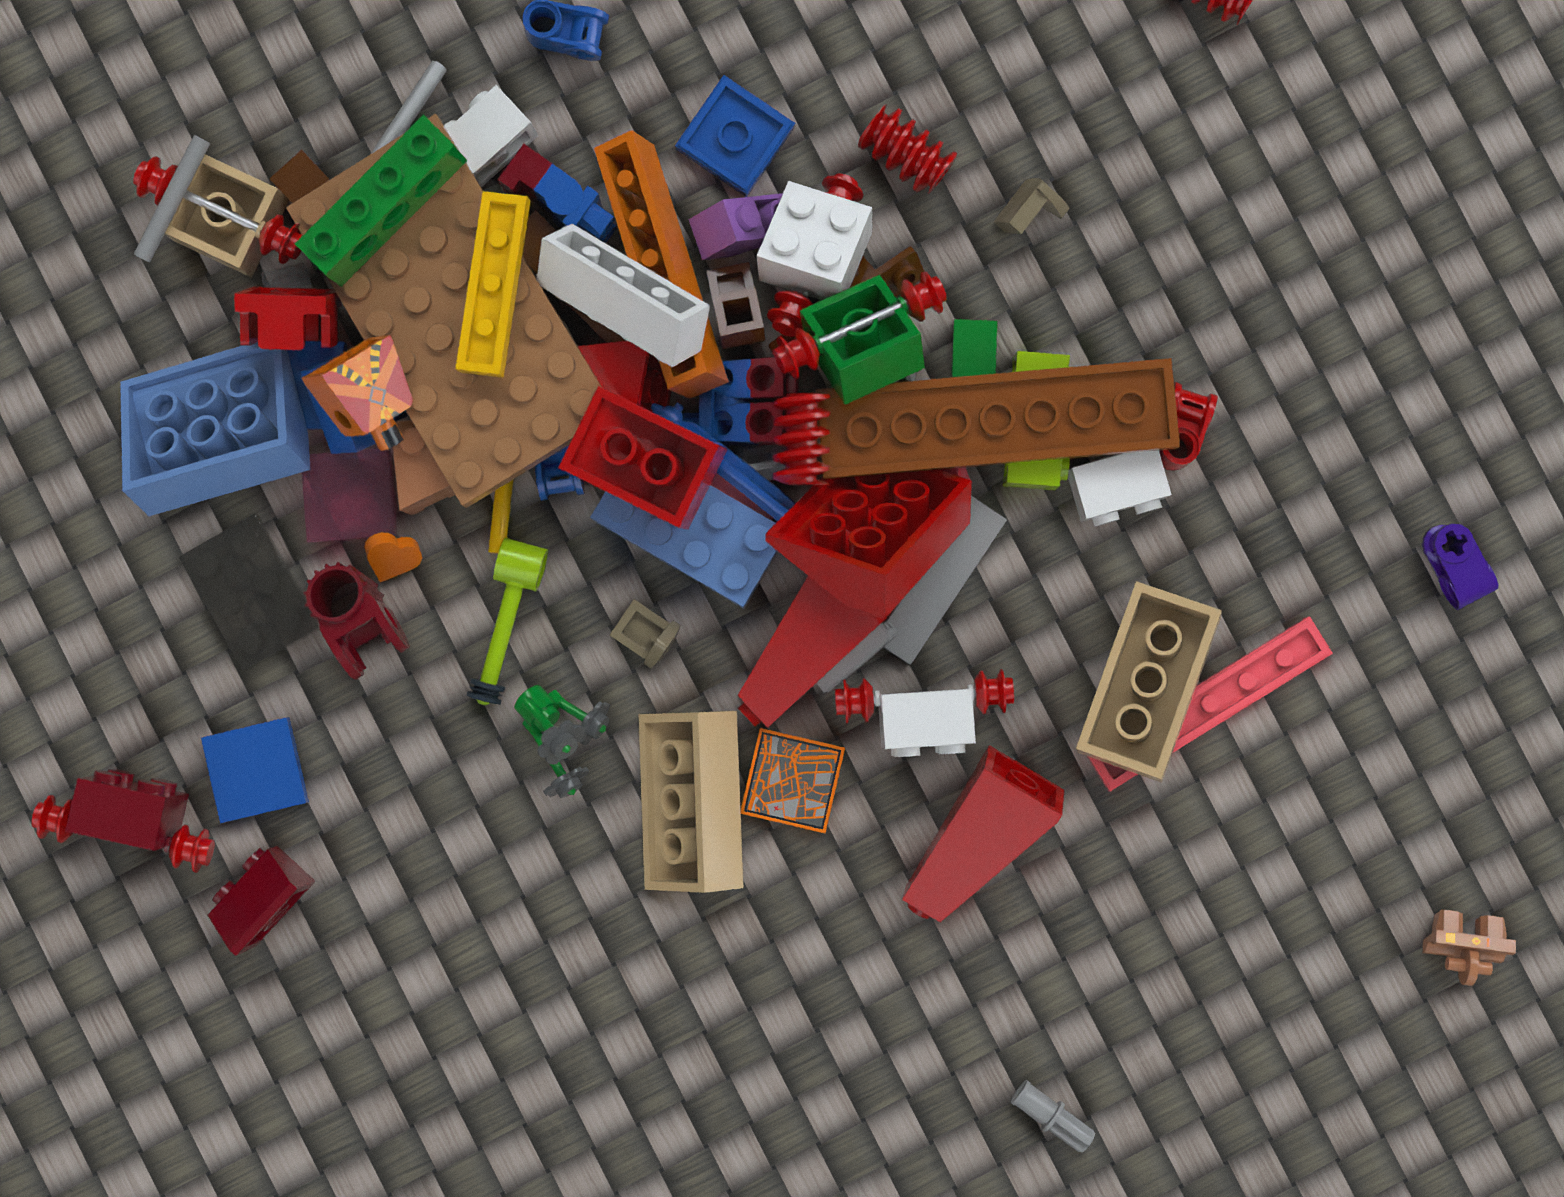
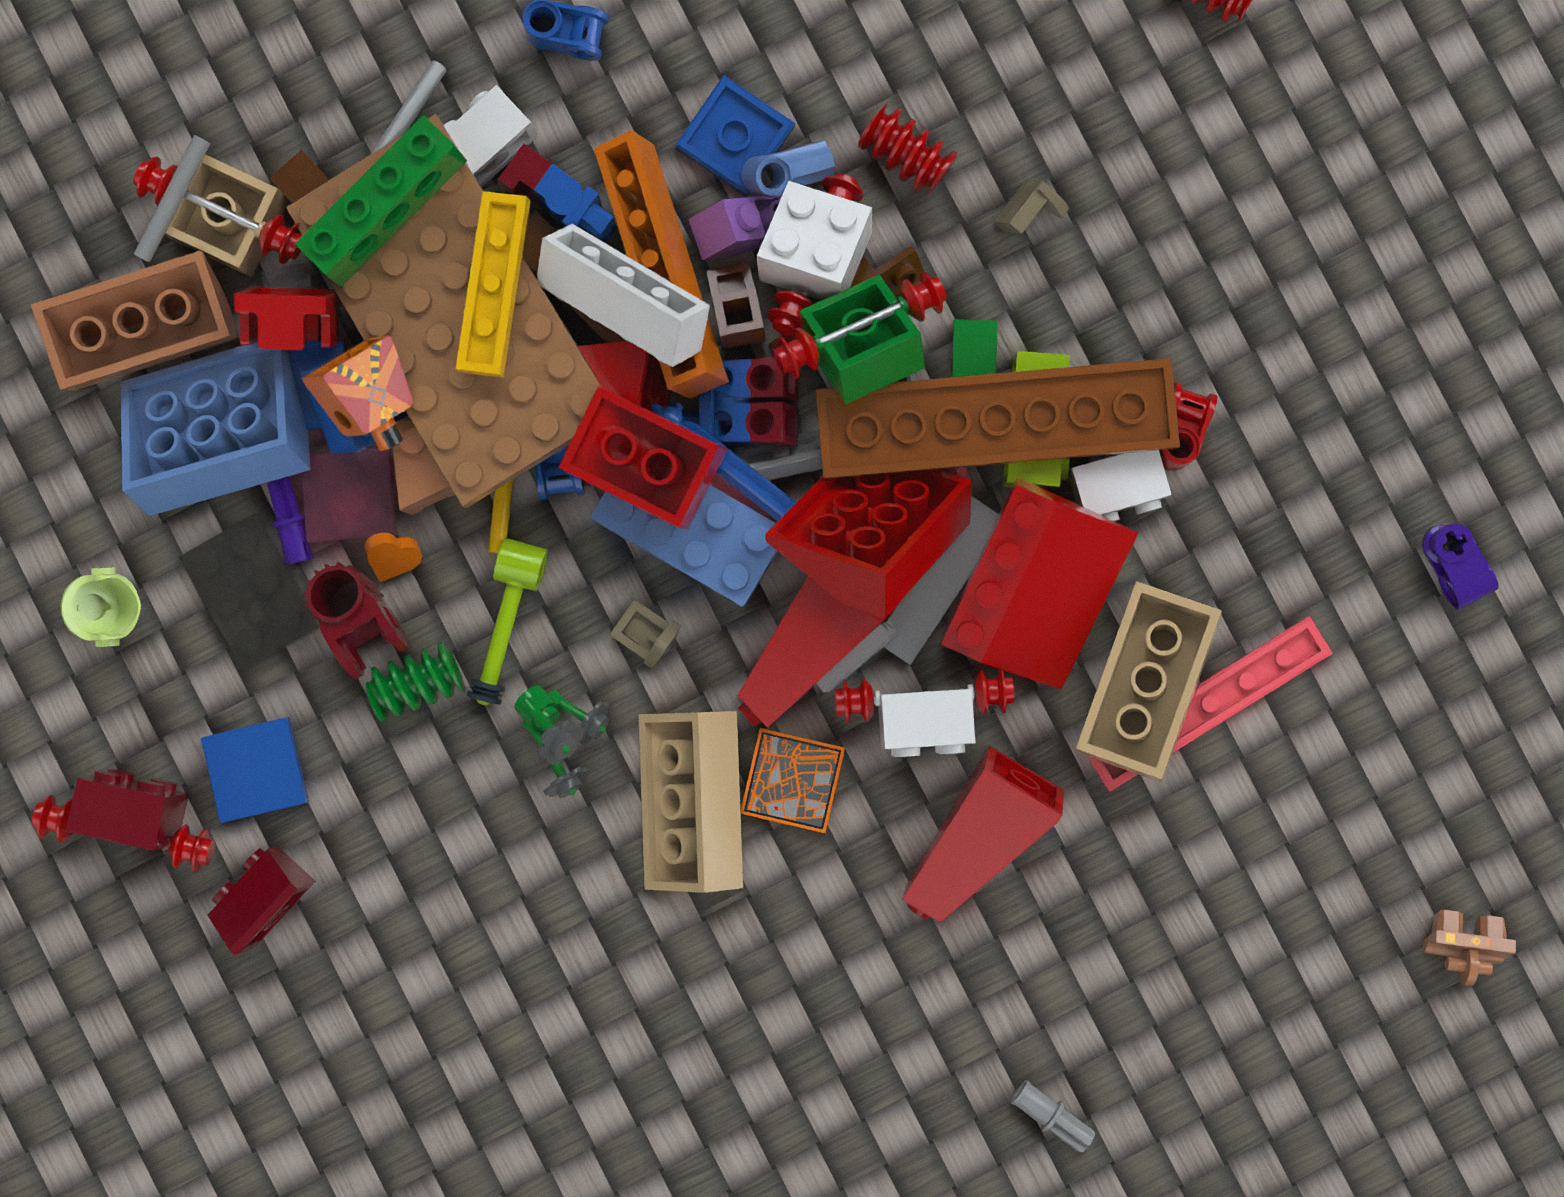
red piece [772,393,831,485] -> none
none -> nougat slope [31,250,240,391]
none -> yellowish green cap [60,567,141,647]
none -> dark purple axle [267,476,314,565]
none -> green piece [366,642,466,722]
none -> medium blue piece [741,140,835,196]
none -> red slope [941,477,1138,690]

